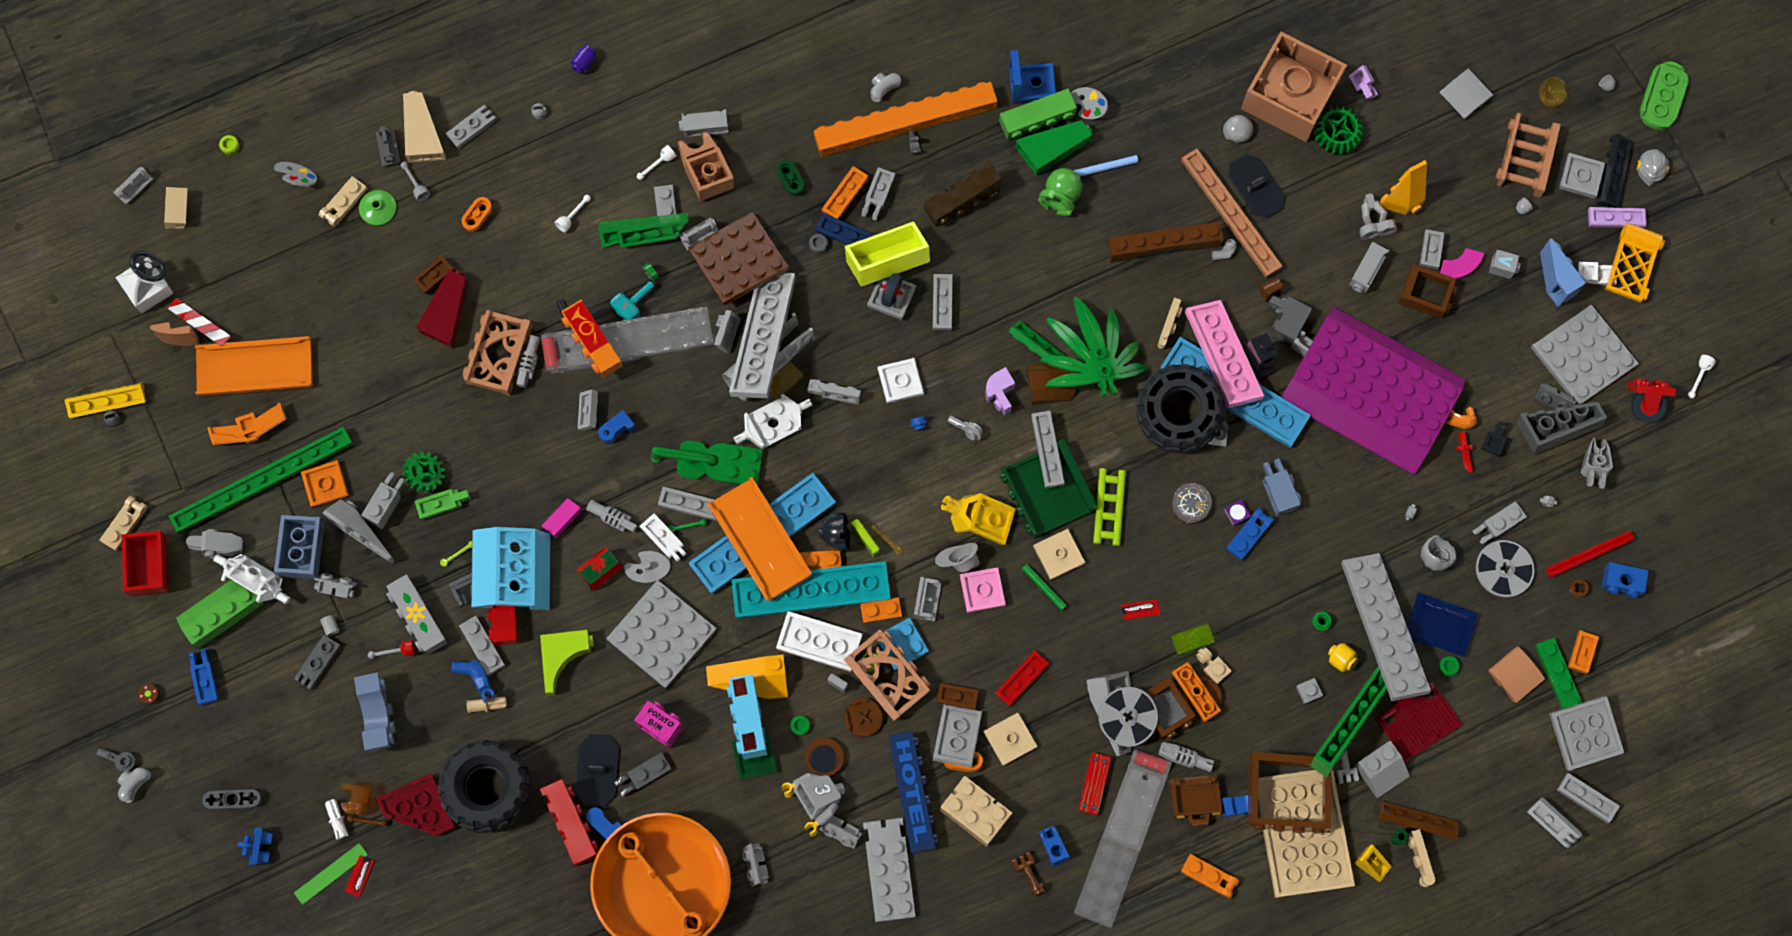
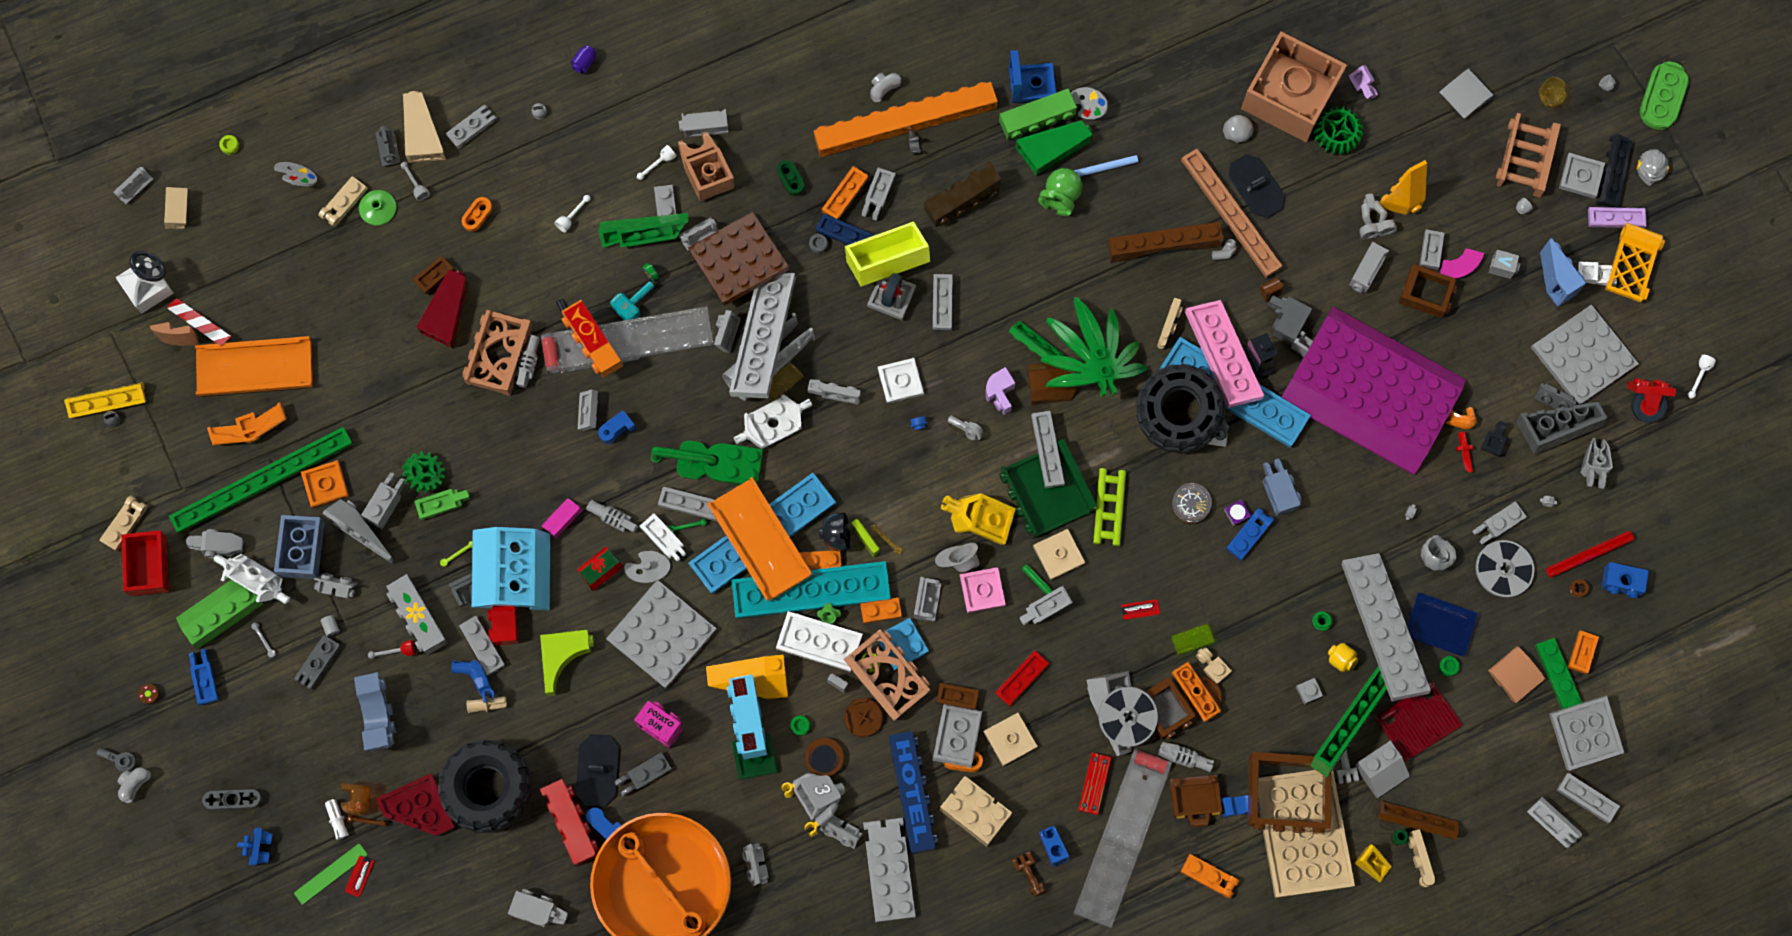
none -> light grey hinge [251,622,276,658]
none -> light grey hinge [508,889,568,927]
none -> bright green plate [817,603,841,624]
none -> light grey hinge [1020,586,1073,625]

